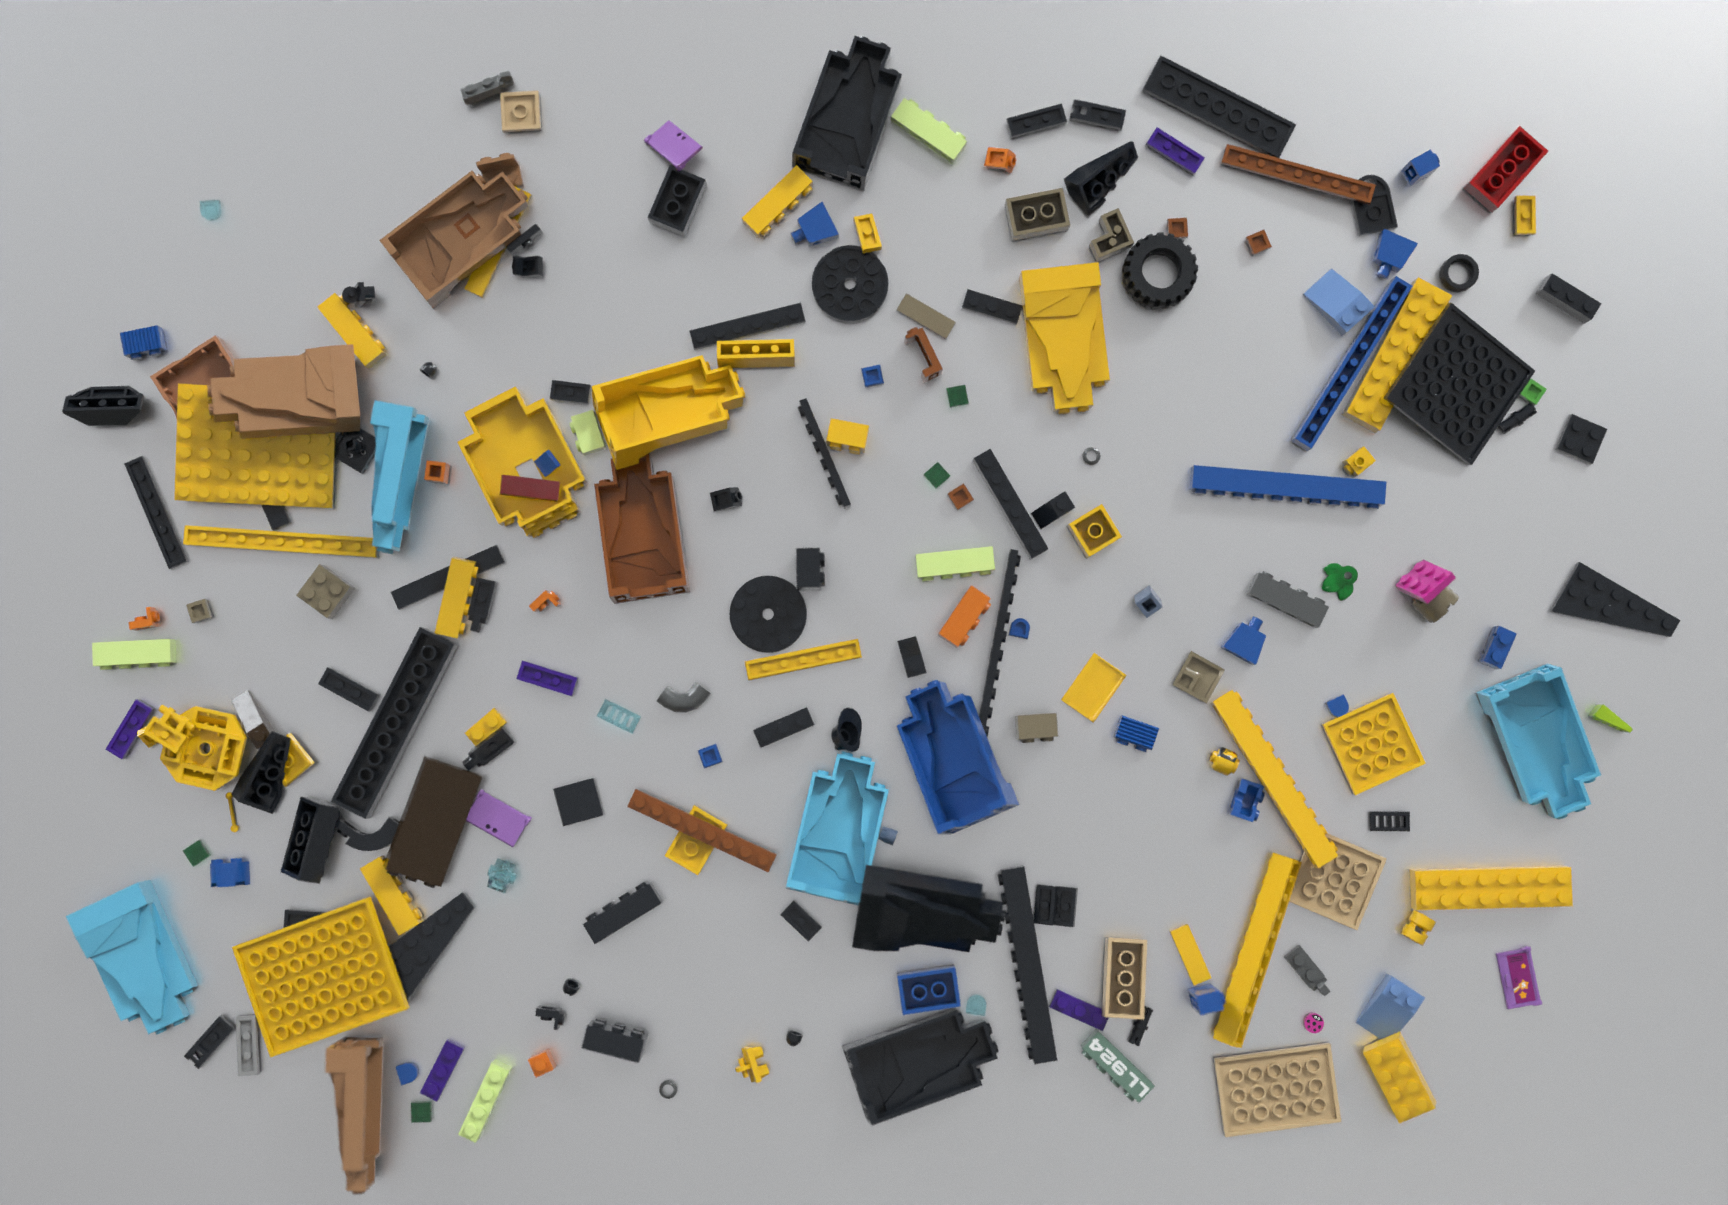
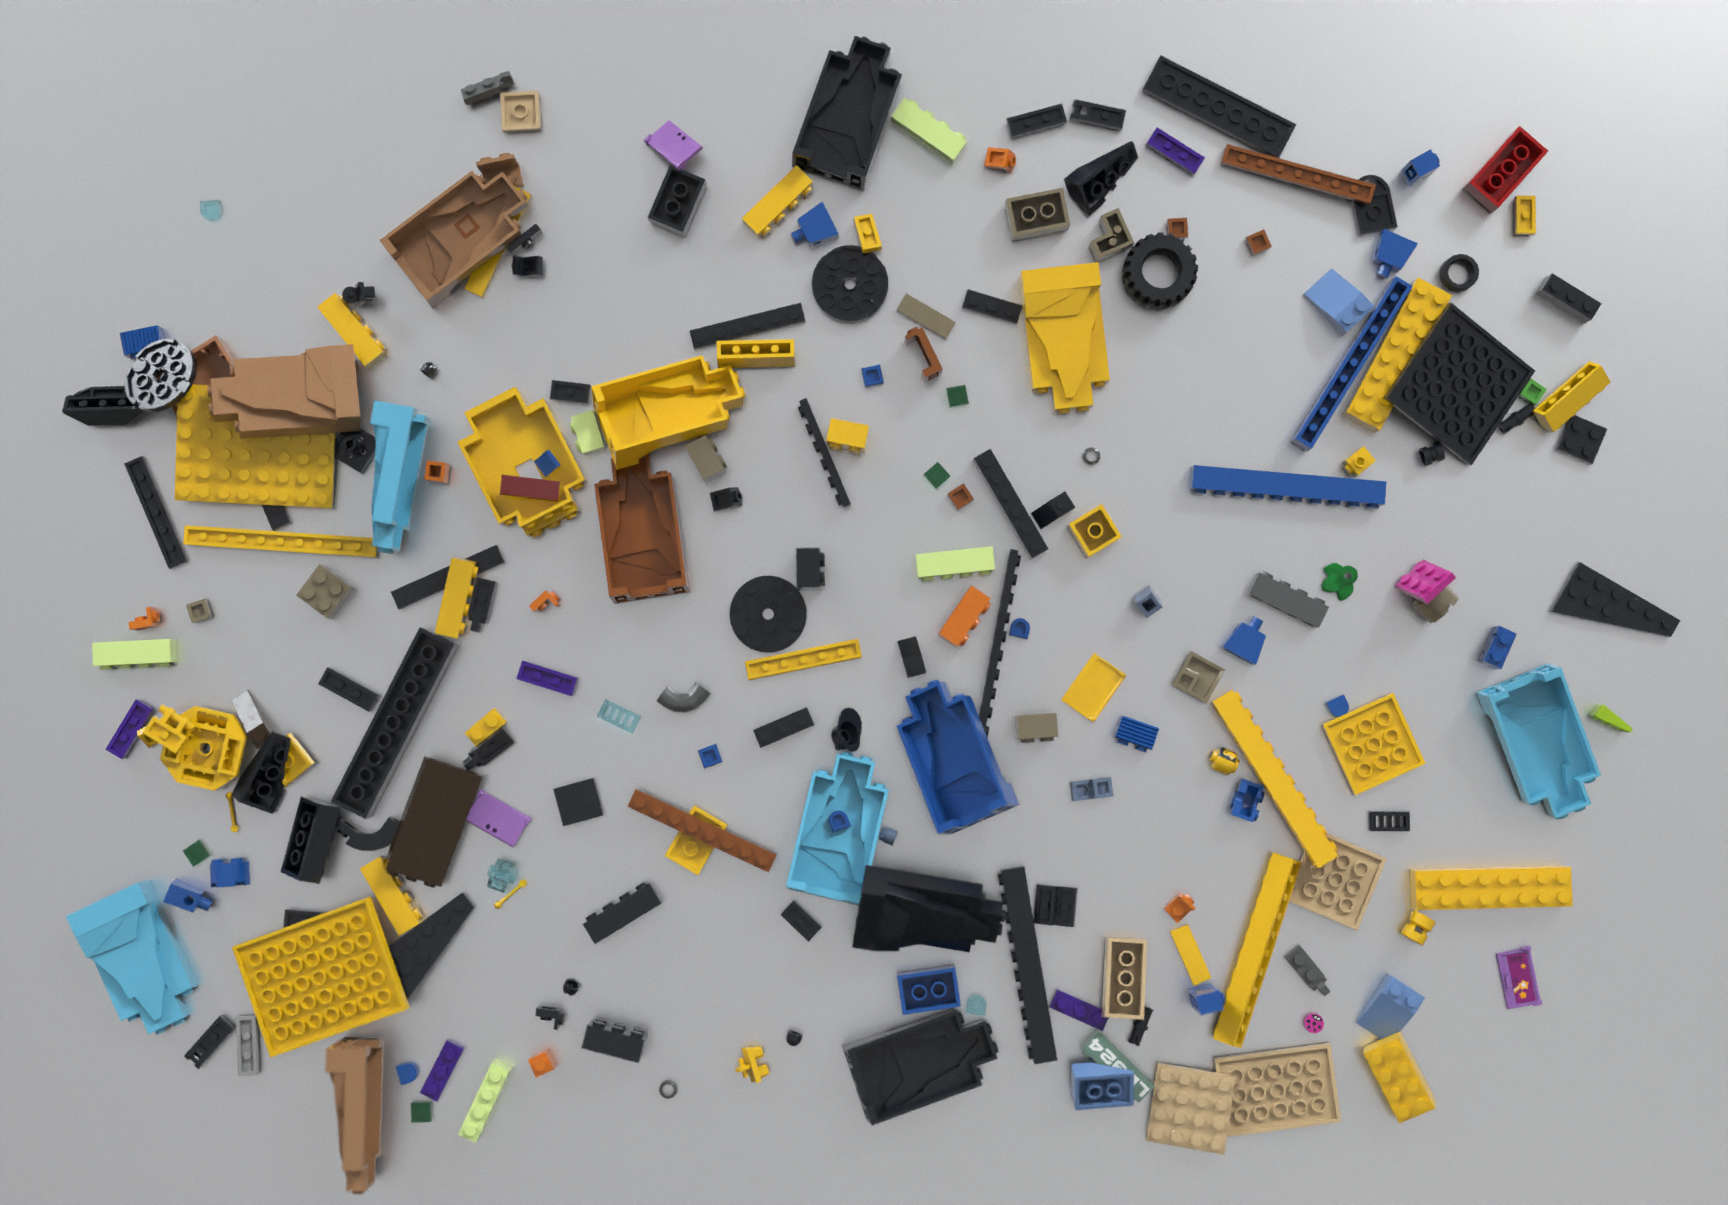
none -> plate [124,339,197,412]
none -> blue torso [163,878,213,913]
none -> yellow hinge [494,879,527,909]
none -> dark tan brick [685,435,727,484]
none -> blue tile [829,811,851,833]
none -> sand blue slope [1070,777,1113,801]
none -> medium blue slope [1071,1062,1134,1110]
none -> tan plate [1146,1062,1236,1155]
none -> orange bracket [1163,893,1196,923]
none -> black wheel [1419,442,1445,466]
none -> yellow brick [1533,361,1611,432]

